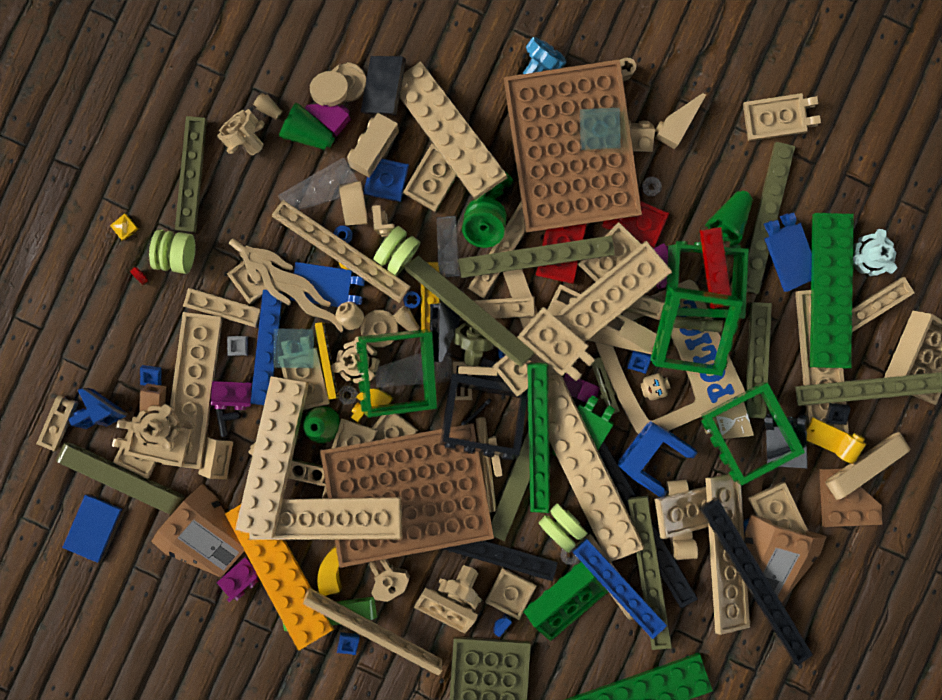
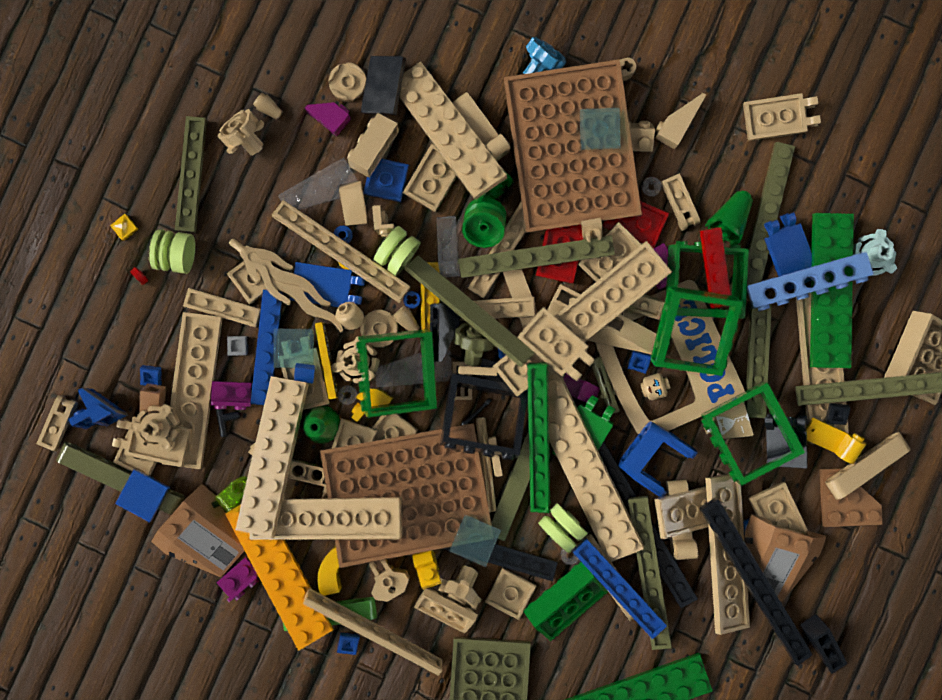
blue tile [62,494,122,563] -> none
tan panel [199,437,233,479] -> none
green cone [279,102,335,150] -> none
tan tile [310,71,349,107] -> none
blue tile [493,613,512,637] -> none
olive pin [673,316,723,333] -> none
tan plate [852,277,914,332] -> none
none -> blue tile [115,469,170,522]
none -> clear neon green piece [215,476,247,512]
none -> blue tile [294,363,315,384]
none -> yellow brick [412,550,442,590]
none -> clear light blue tile [449,515,501,567]
none -> tan beam [452,92,510,161]
none -> tan tile [581,218,603,242]
none -> tan plate [661,173,700,231]
none -> medium blue brick [747,252,874,311]
none -> black slope [800,614,848,674]

